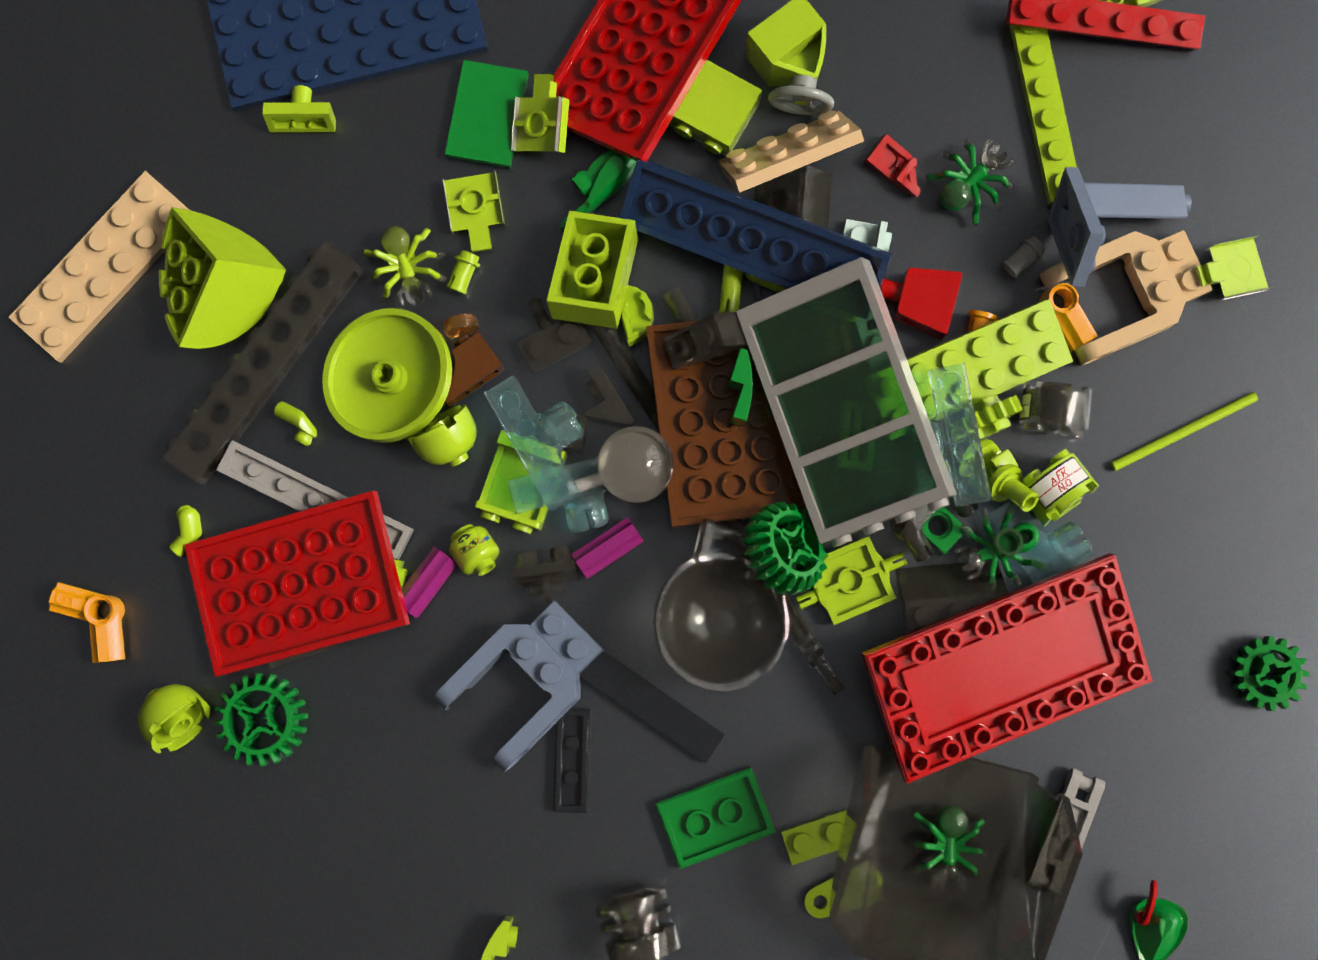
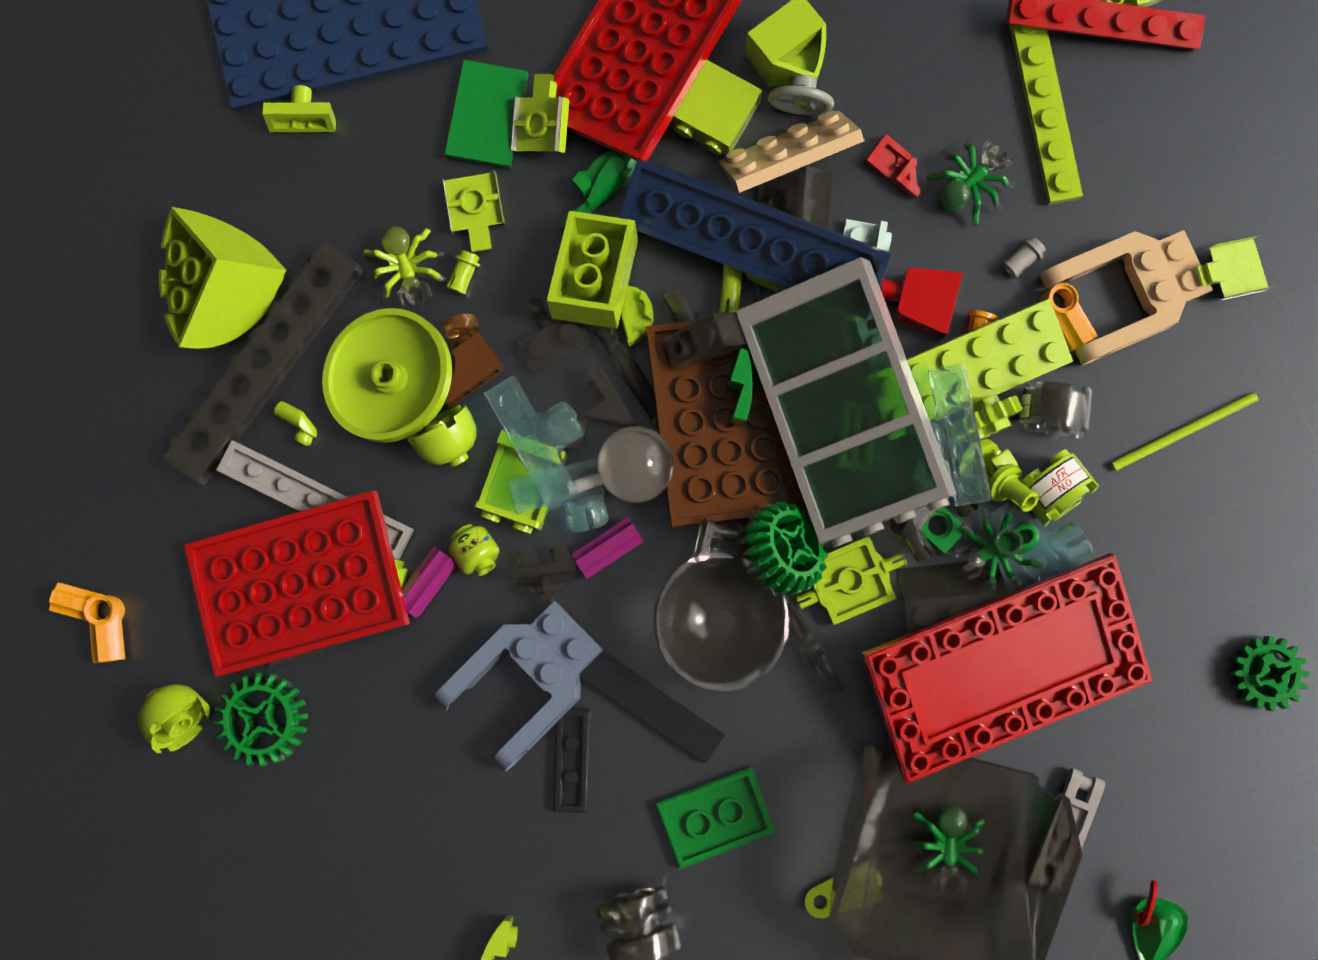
tan plate [9,171,189,363] -> none
lime arm [169,505,202,557] -> none
lime plate [780,809,857,865] -> none
sand blue piece [1047,167,1192,287] -> none

